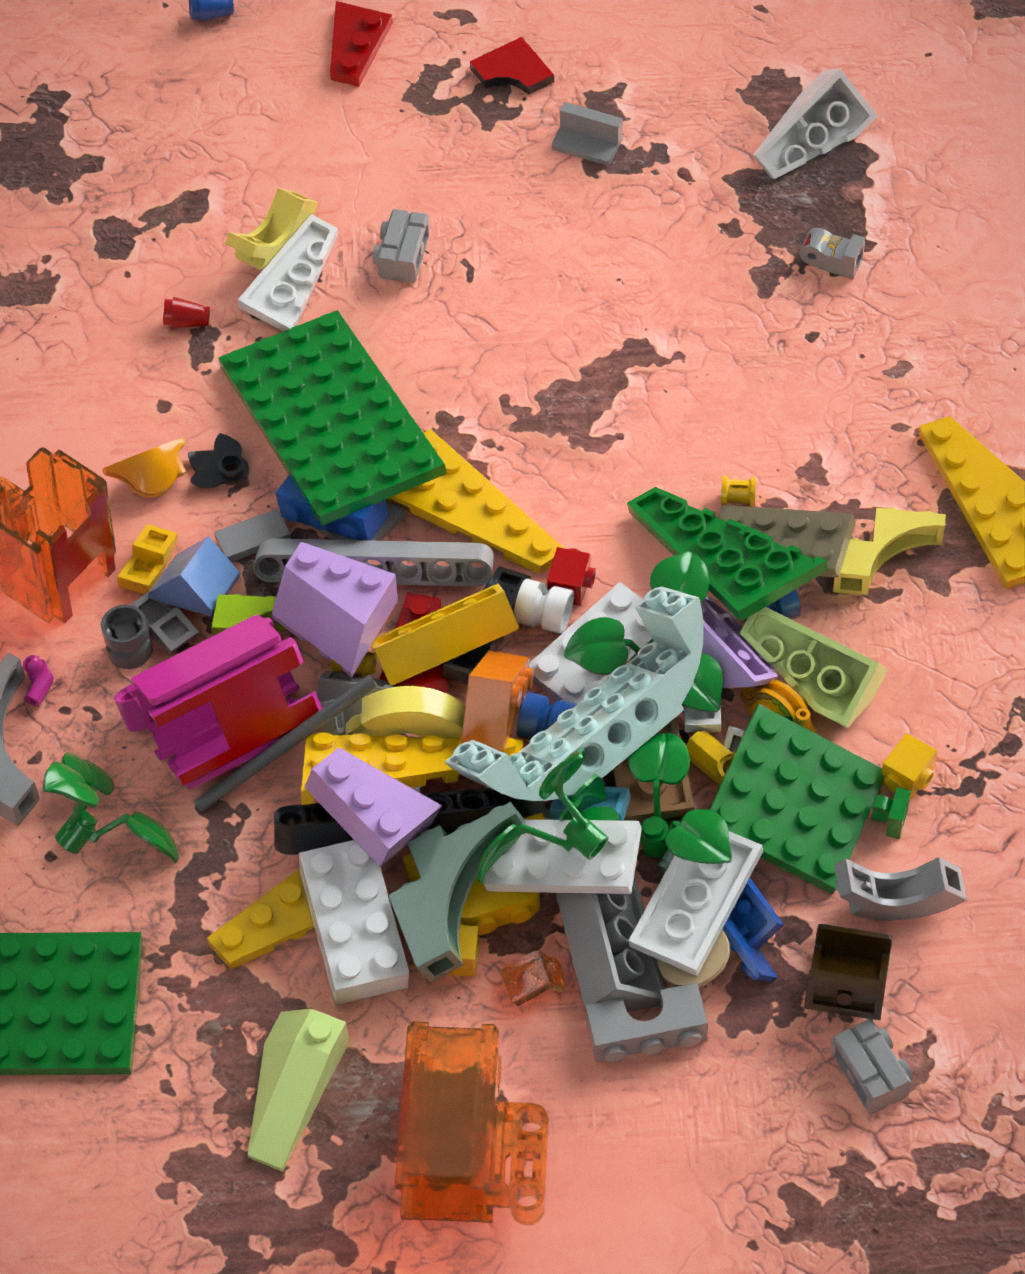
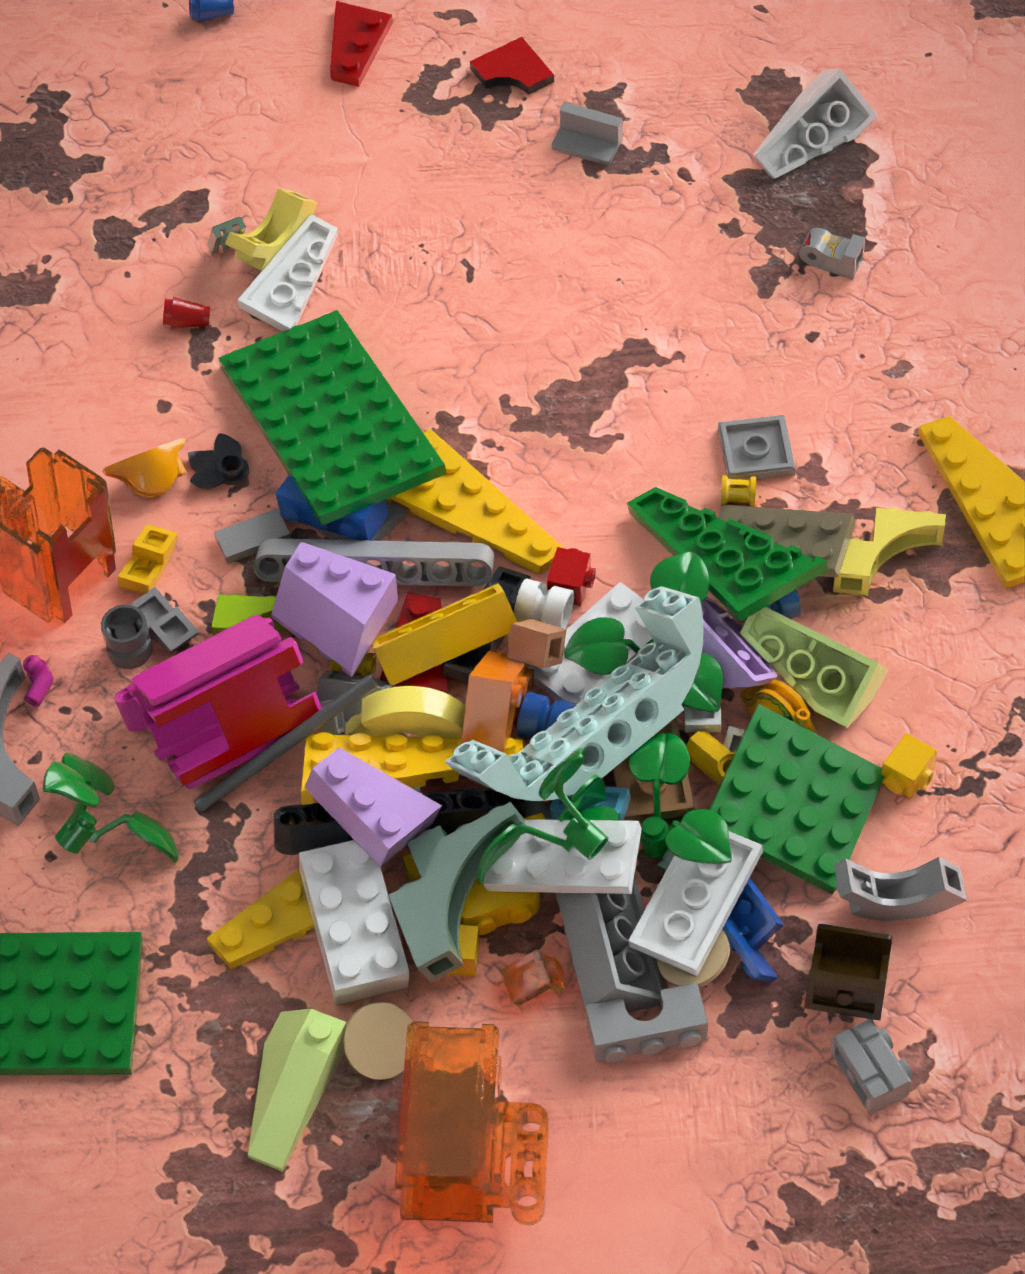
medium blue slope [148,536,240,617] -> none
light grey brick [373,209,430,283] -> none
green tile [871,787,911,839] -> none
none -> sand green tile [207,216,246,255]
none -> tan piece [343,1002,417,1080]
none -> nougat brick [507,619,567,669]
none -> light grey tile [718,415,796,480]

